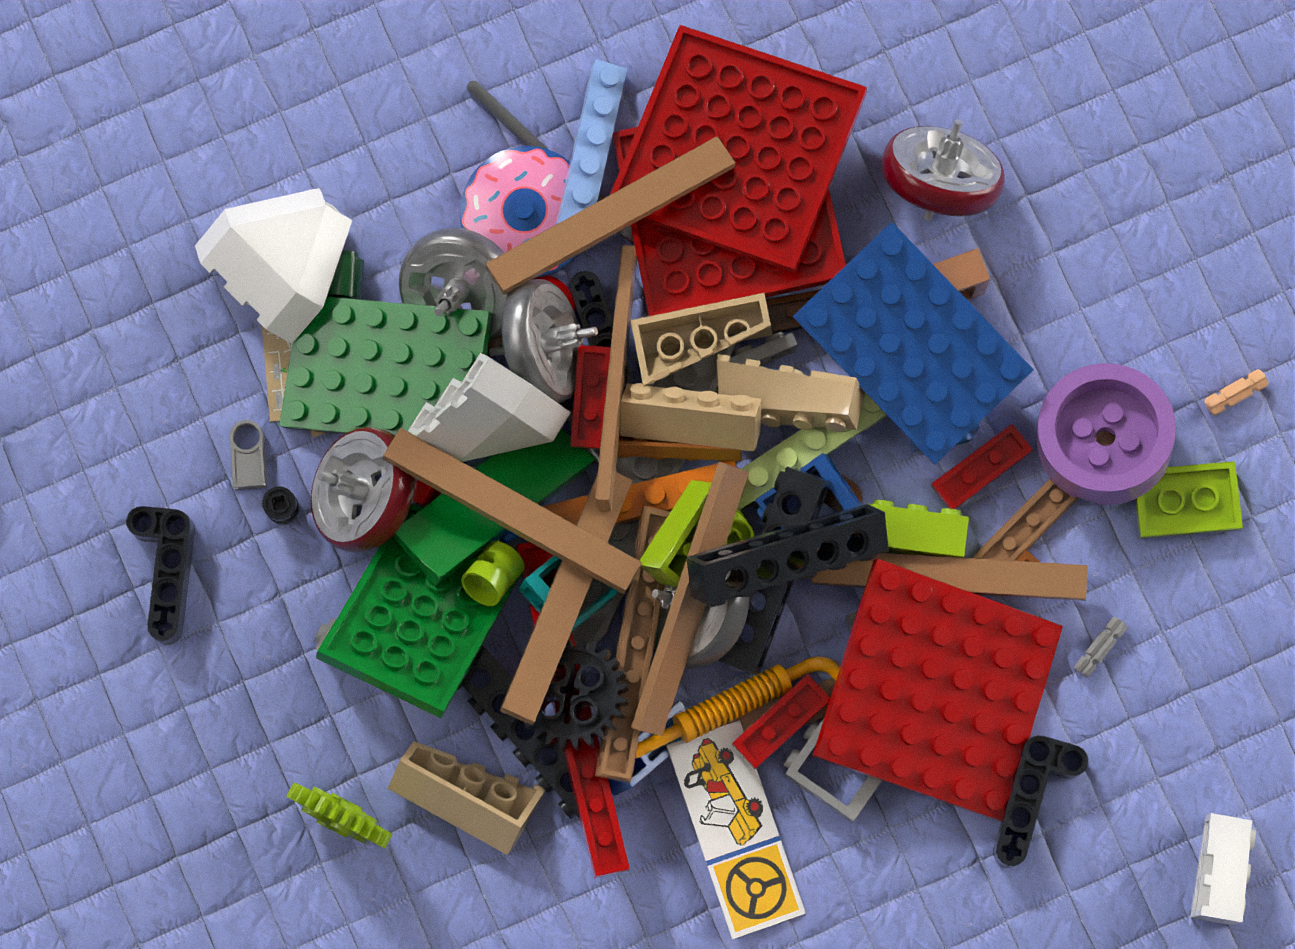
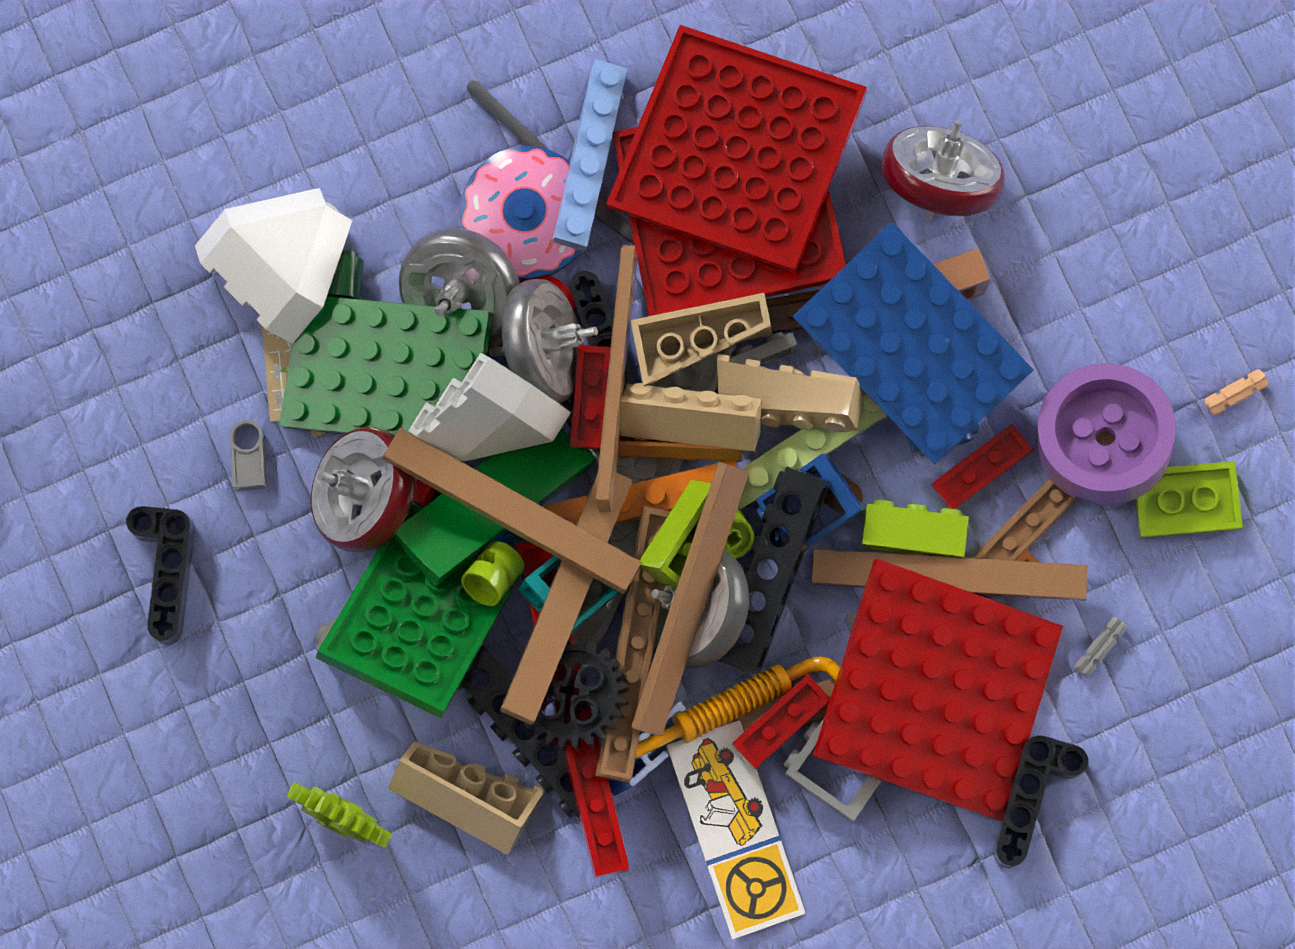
black wheel [262,486,300,525] -> none
medium nougat tile [486,137,735,295] -> none
black brick [686,504,889,607] -> none
white wedge [1190,813,1256,925] -> none

